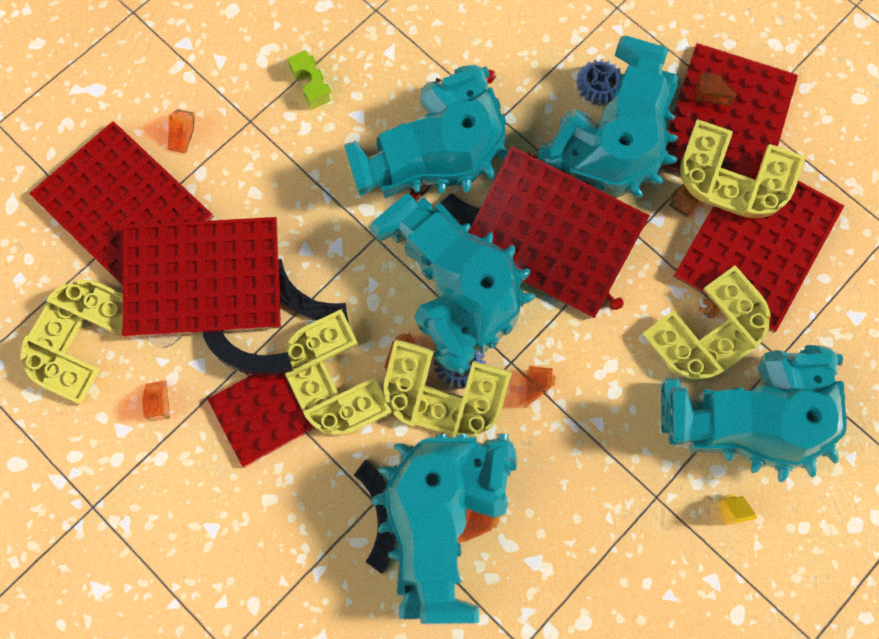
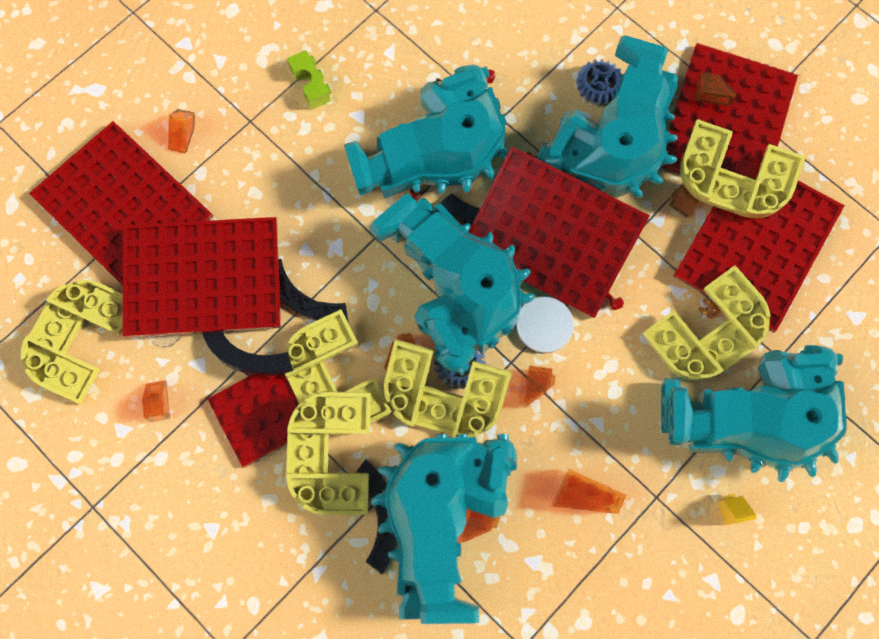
none -> light yellow plate [286,391,371,515]
none -> white tile [516,297,574,354]
none -> clear orange wedge [552,468,627,514]

